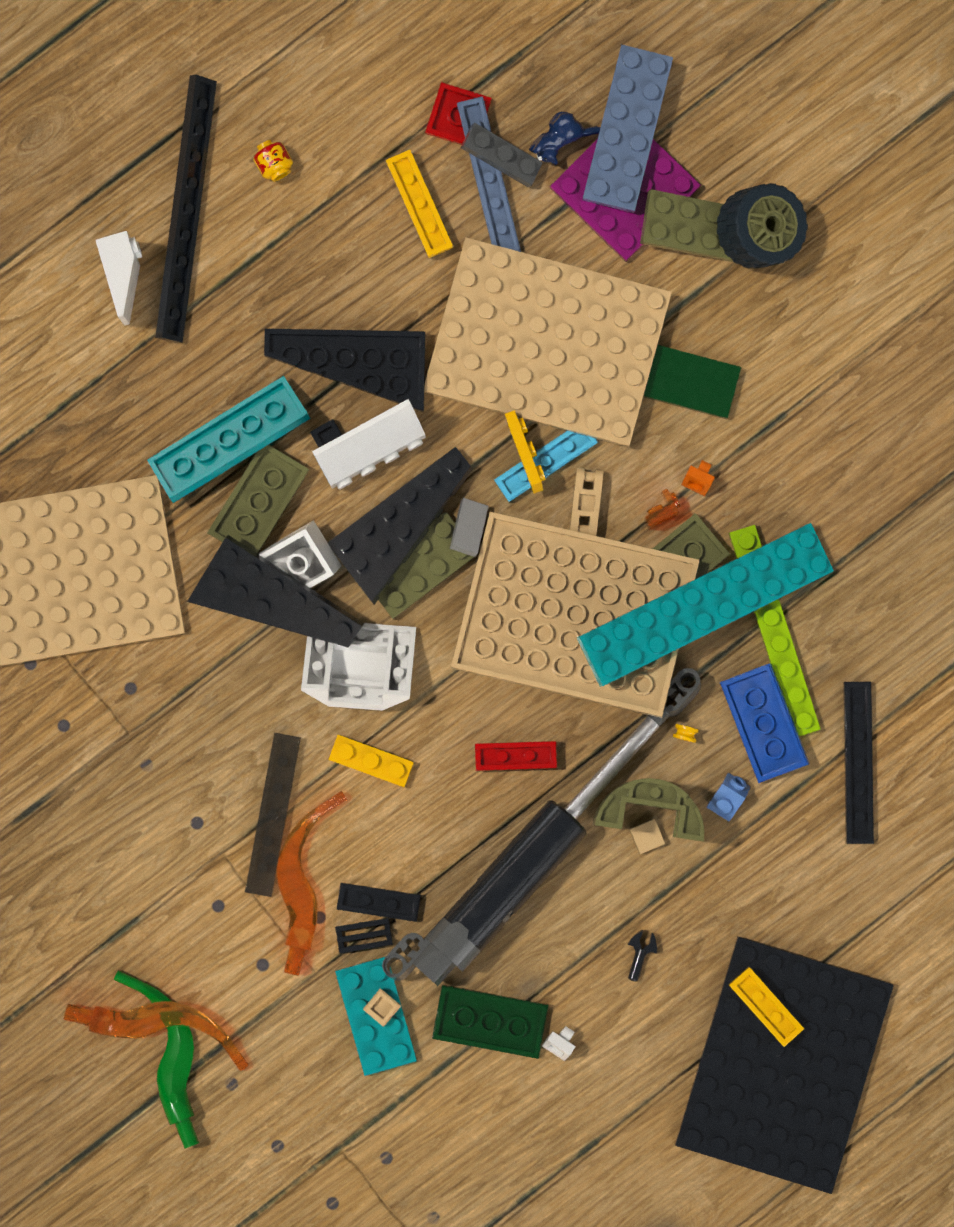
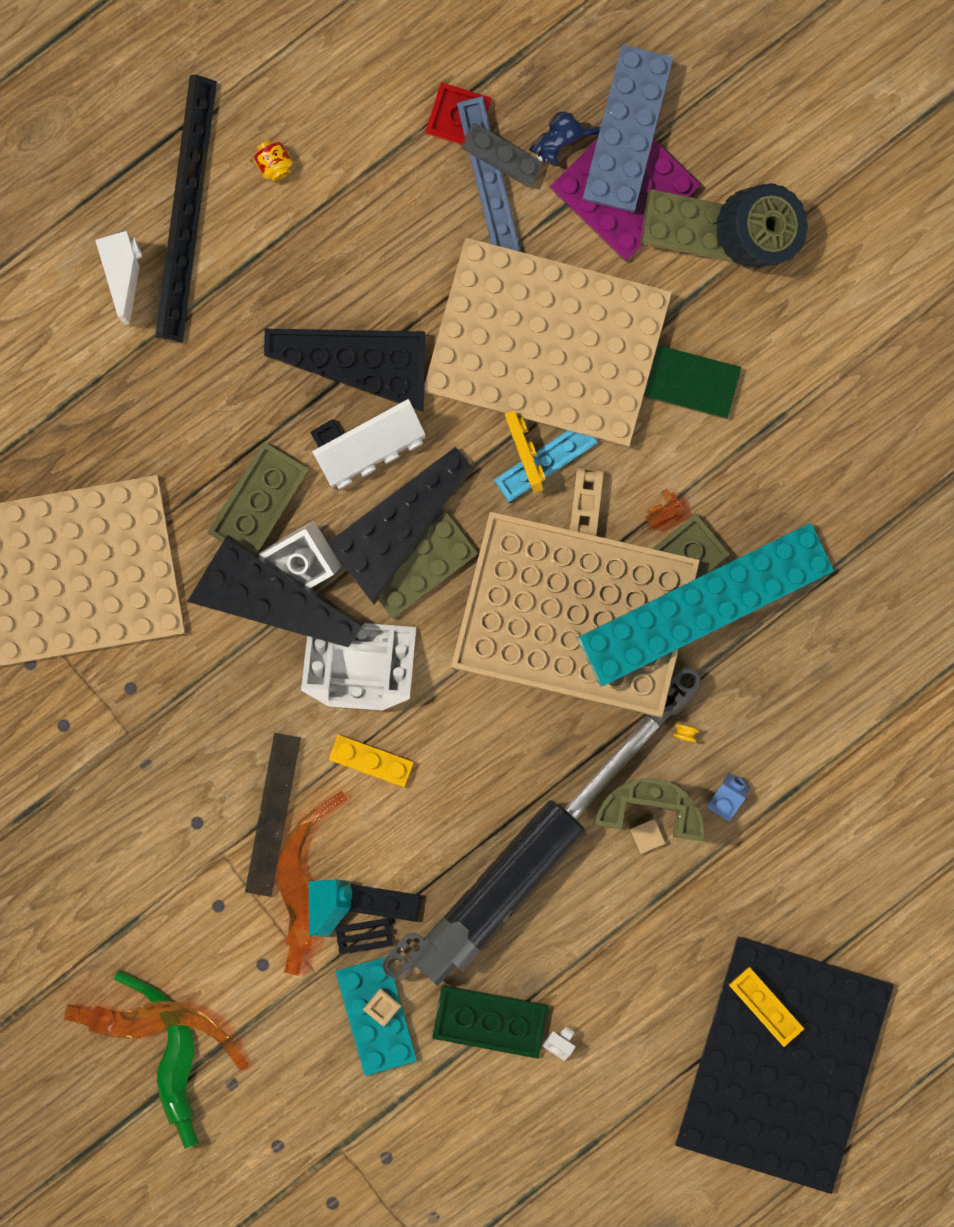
teal plate [147,376,311,503] -> none
yellow plate [386,150,453,258] -> none
light grey tile [450,498,489,557] -> none
red plate [475,741,557,771] -> none
black bar [628,930,657,982] -> none
orange tile [681,460,715,496] -> none
blue plate [720,663,810,783] -> none
lime plate [729,525,821,736] -> none
black tile [843,682,874,844] -> none
none -> teal slope [308,879,352,937]

